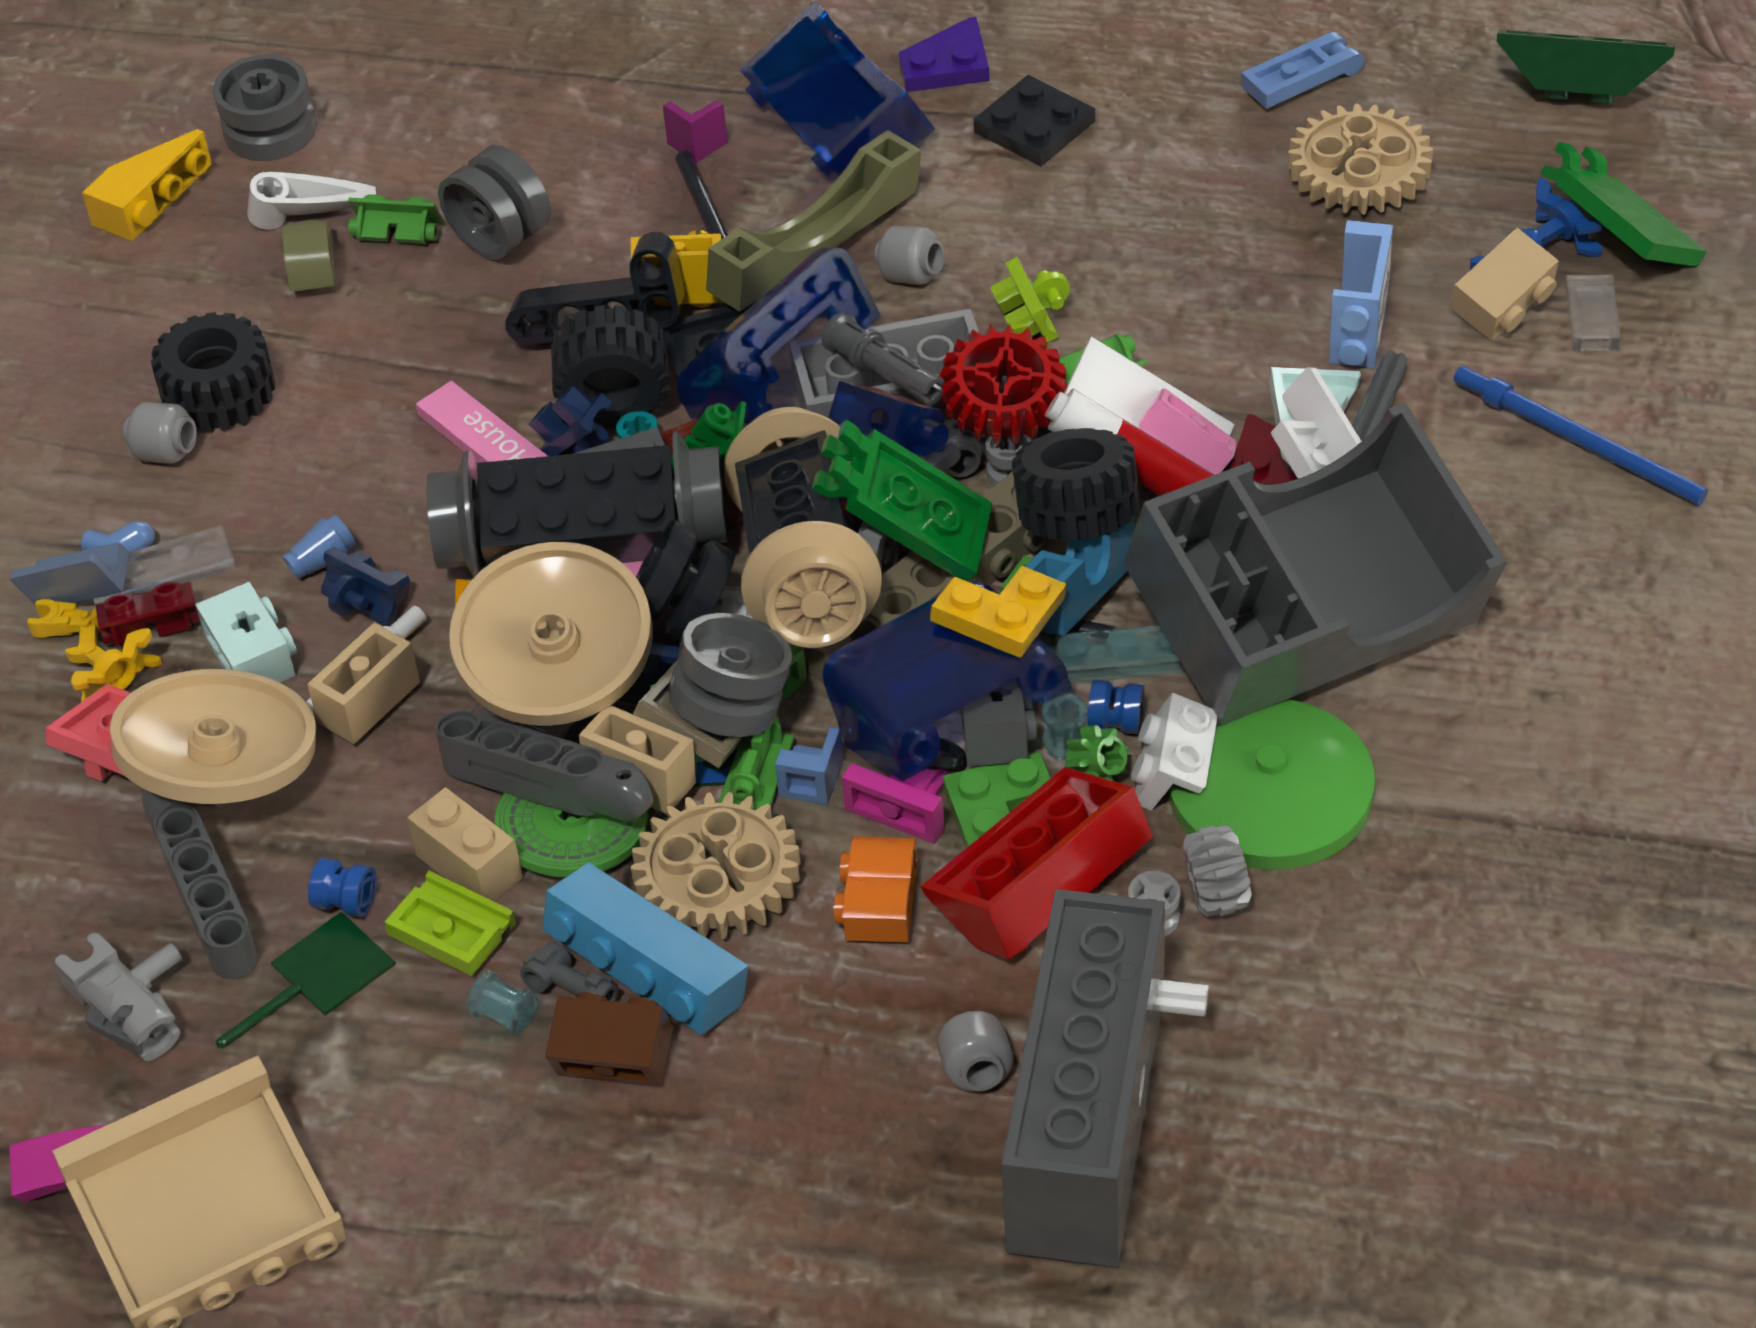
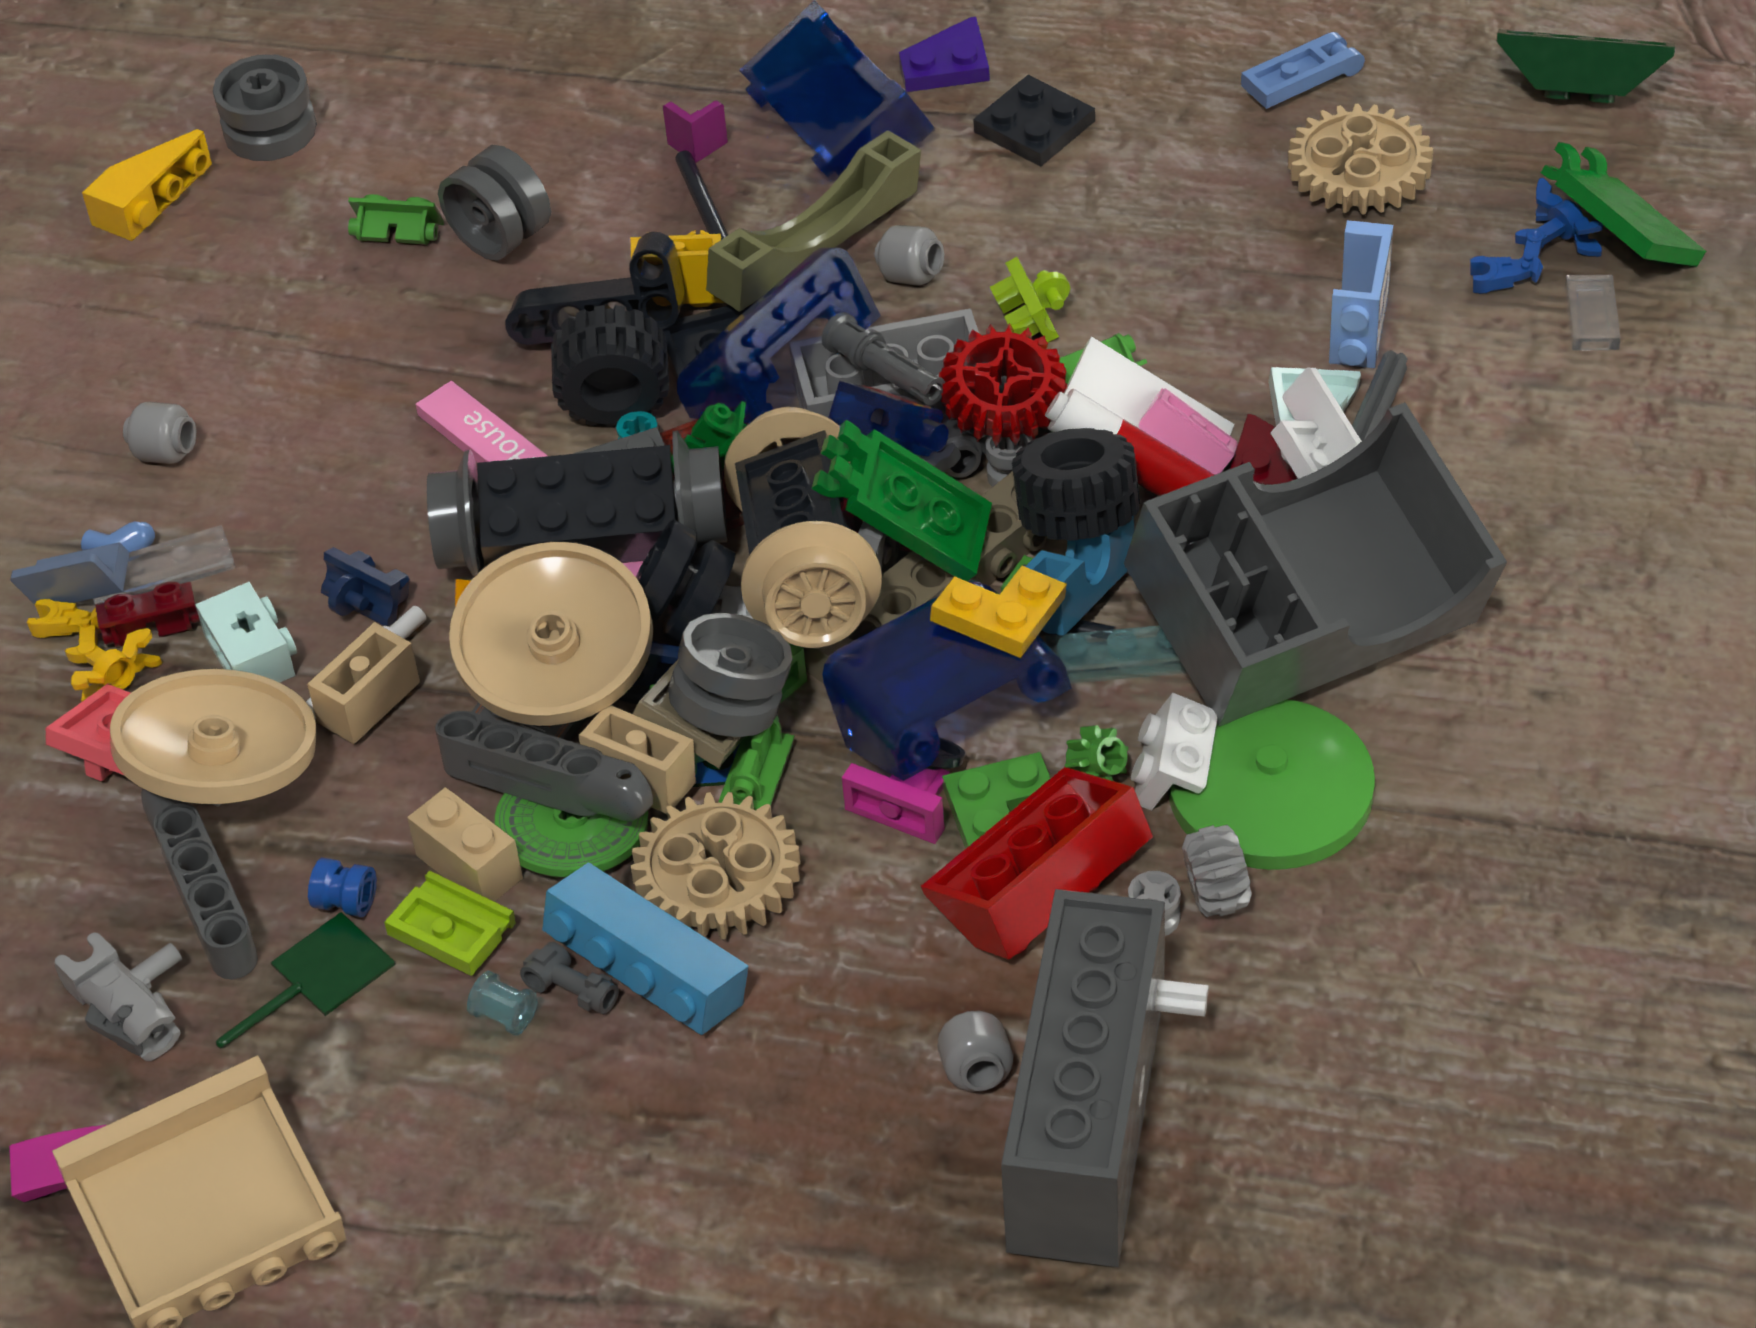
black tyre [151,312,275,432] -> none
white piece [247,172,376,230] -> none
olive brick [282,220,335,292] -> none
medium blue cone [282,515,357,580] -> none
dark blue hips [529,385,612,456] -> none
reddish brown brick [545,992,674,1087] -> none
medium blue panel [775,727,844,805] -> none
orange brick [834,836,918,942] -> none
dark grey brick [958,662,1037,767] -> none
clear light blue bush [1042,693,1088,760] -> none
blue wheel [1088,679,1145,734] -> none
tan brick [1450,228,1559,342] -> none
blue bar [1453,365,1708,506] -> none

